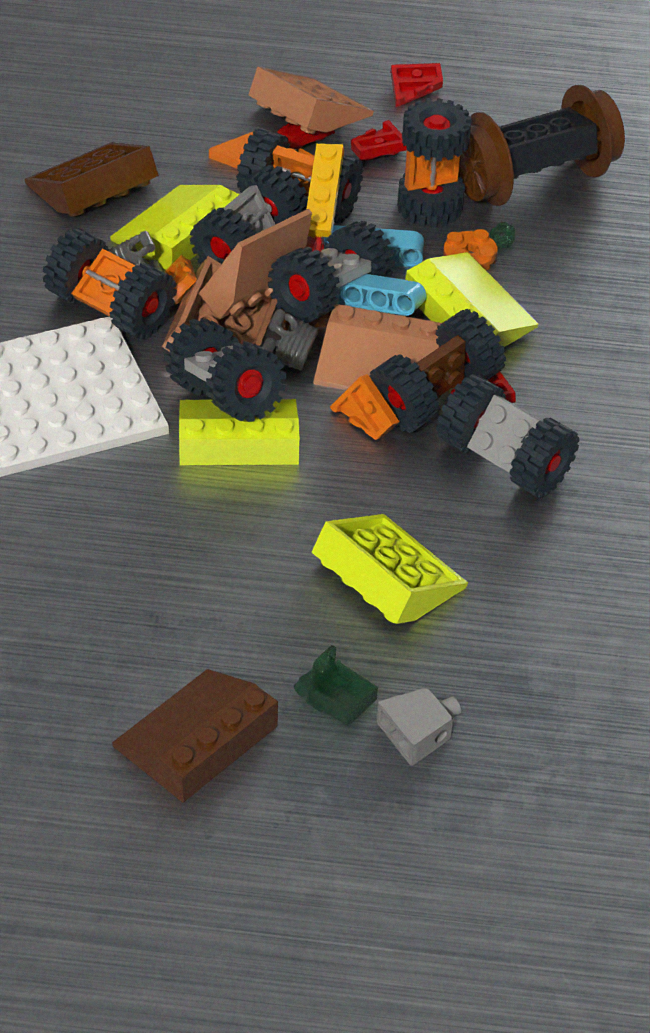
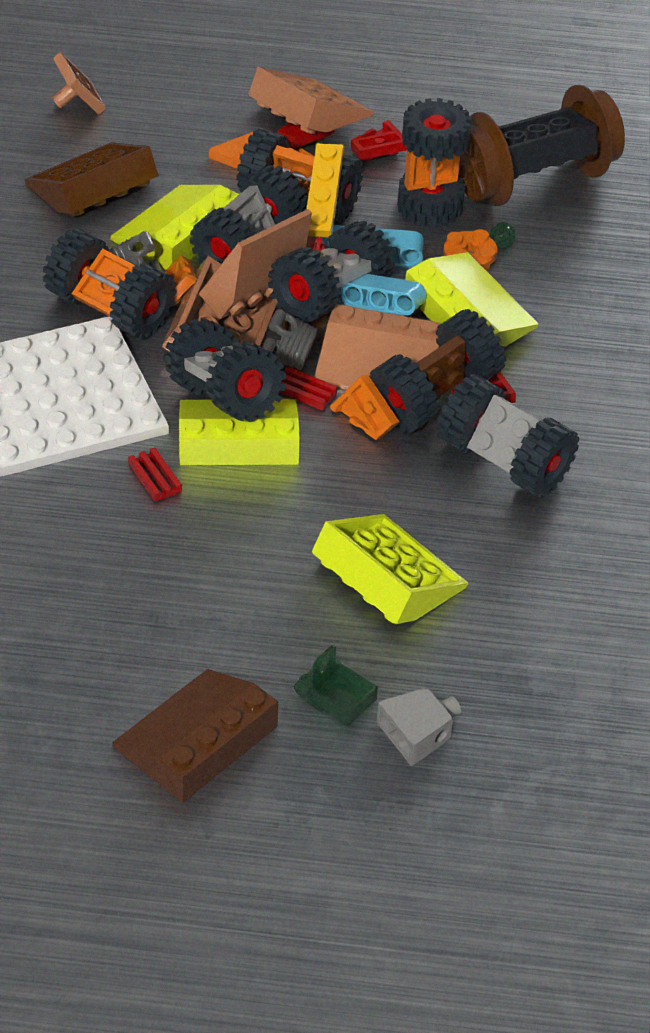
red wing [390,63,443,107] -> none
none -> nougat tile [52,52,106,115]
none -> red tile [128,447,182,502]
none -> red tile [279,366,337,411]

